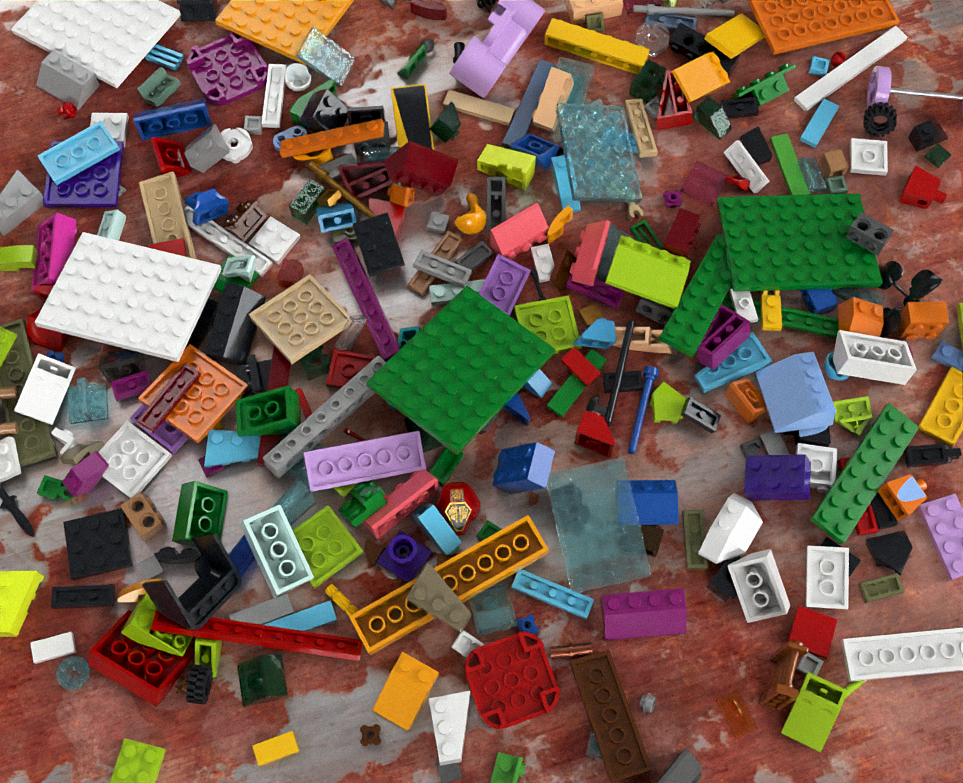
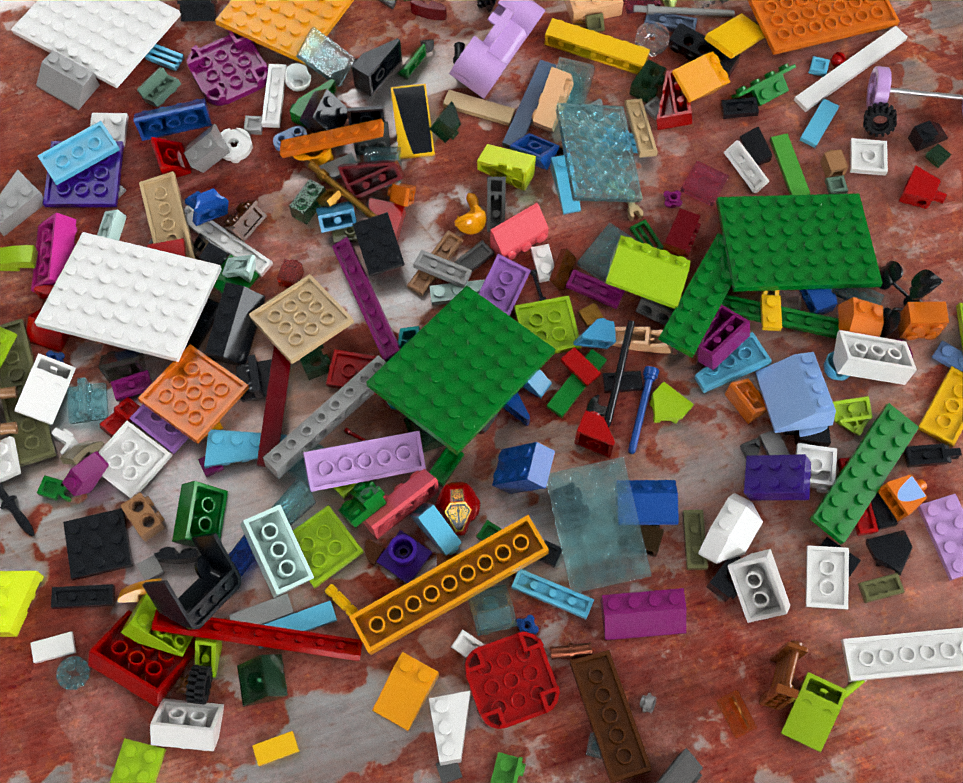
red plate [57,101,77,120] -> none
dark red tile [136,363,201,434] -> none
green slope [236,386,301,437] -> none
white plate [249,216,301,265] -> none
red tile [294,388,312,419] -> none
clear tile [335,315,367,350] -> none
reddish brown plate [360,724,381,746] -> none
dark red slope [384,141,458,196] -> none
dark tan wedge [406,562,472,633] -> none
light grey plate [427,212,450,234] -> none
light orange slope [547,205,573,244] -> none
coral slope [570,220,610,286] -> none
black plate [681,397,721,434] -> none
clear green slope [694,96,732,140] -> none
red slope [725,175,750,192] -> none
white plate [729,289,758,323] -> none
red tile [787,606,838,659] -> none
light grey tile [795,653,824,676] -> none
clear light blue plate [798,157,827,192] -> none
dark grey brick [846,212,894,256] -> none
none -> red slope [99,397,140,438]
none -> white slope [150,698,224,751]
none -> black slope [193,233,227,265]
none -> black slope [352,38,402,97]
none -> black tile [539,540,563,567]

